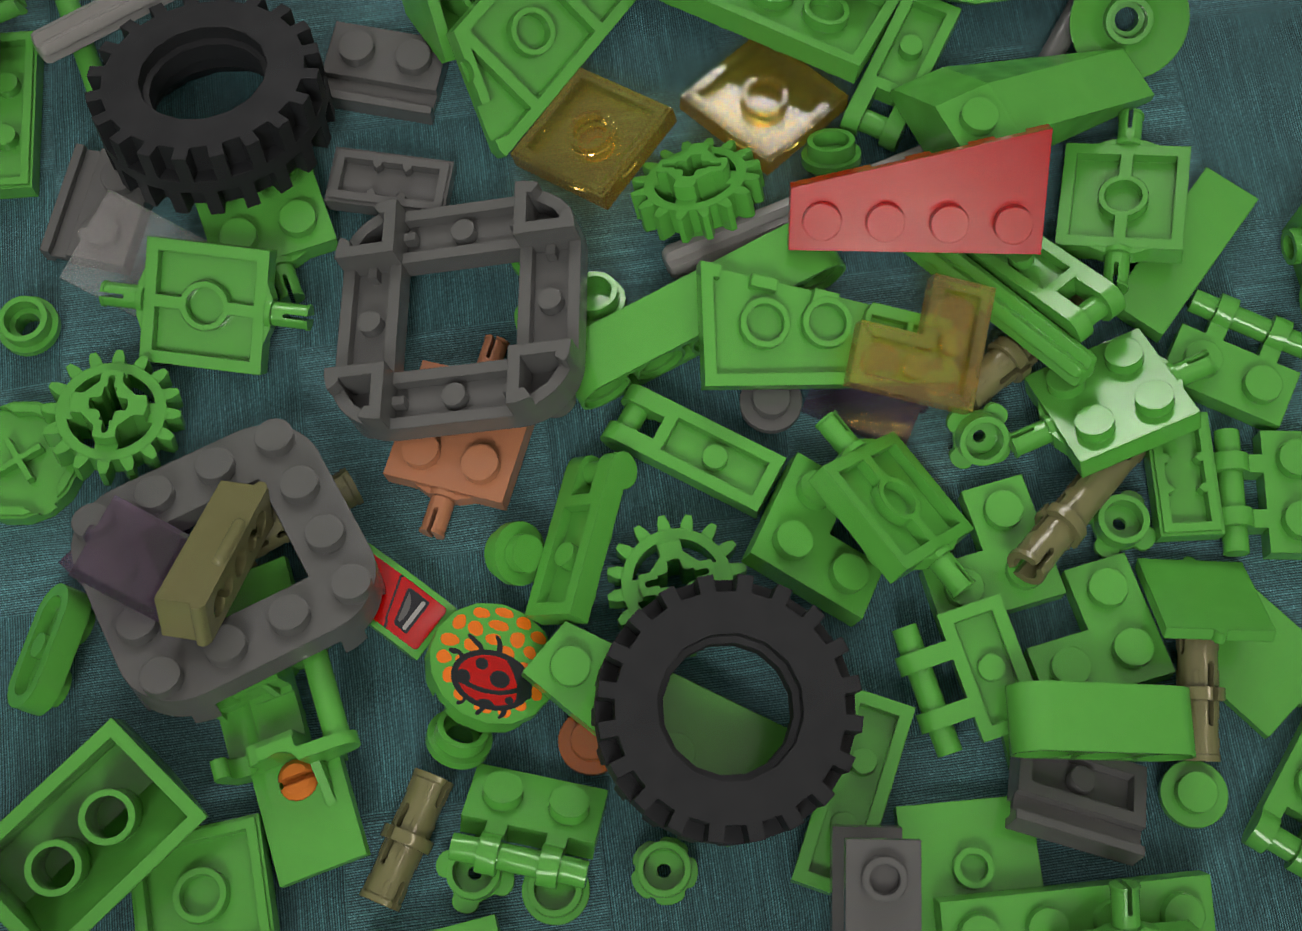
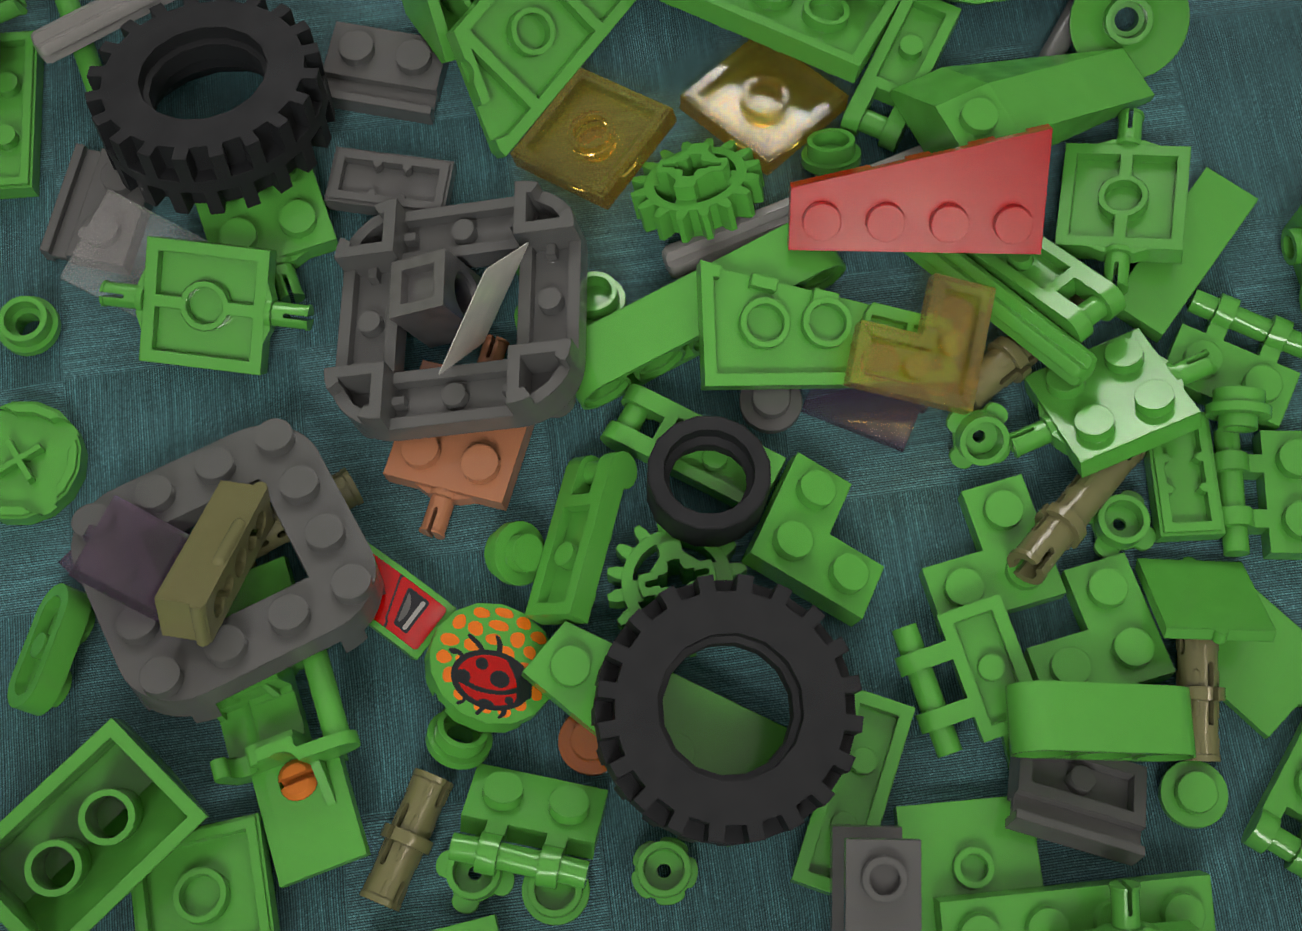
bright green gear [40,350,186,486] -> none
bright green plate [808,410,976,599] -> none
none -> flat silver brick [389,248,481,348]
none -> white sticker [439,242,529,375]
none -> black tyre [647,416,771,547]
none -> bright green plate [1205,386,1272,433]

